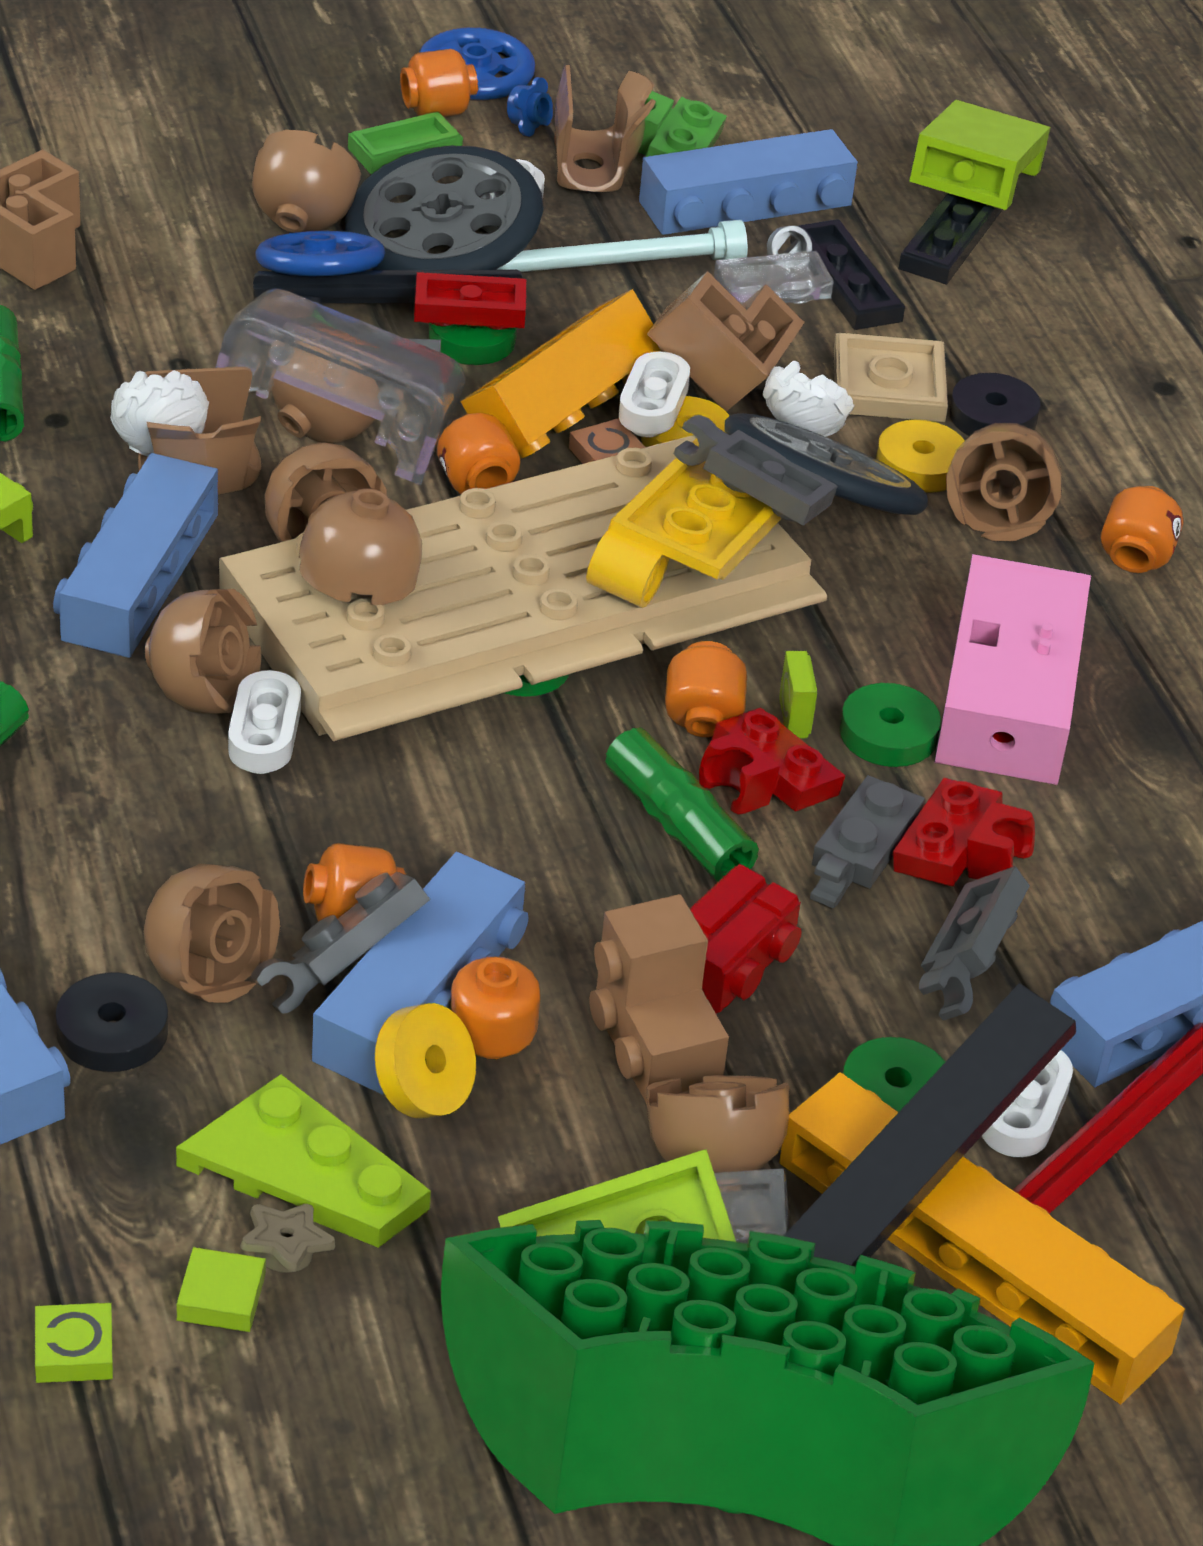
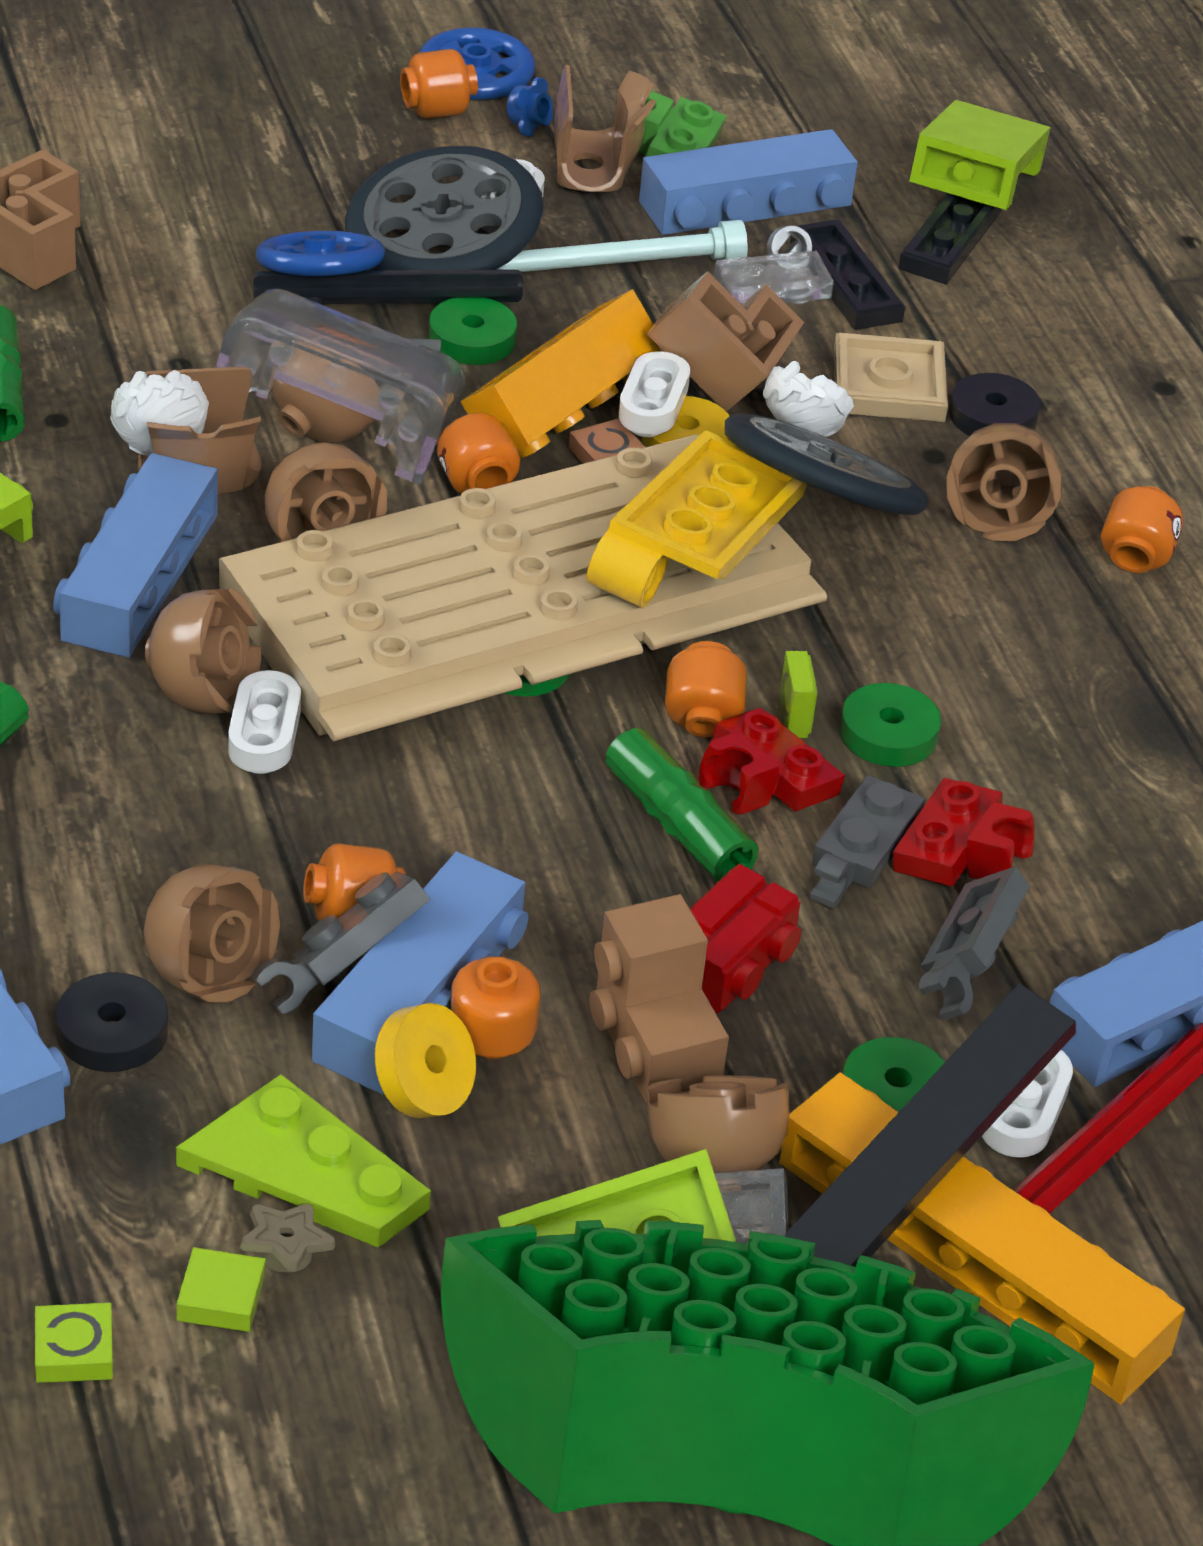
medium nougat cylinder [252,130,361,232] -> none
medium nougat cylinder [299,489,422,605] -> none
bright green tile [348,112,463,175] -> none
red plate [414,272,527,330] -> none
dark grey plate [673,415,838,526] -> none
yellow piece [876,420,965,493] -> none
bright pink brick [935,554,1091,785] -> none

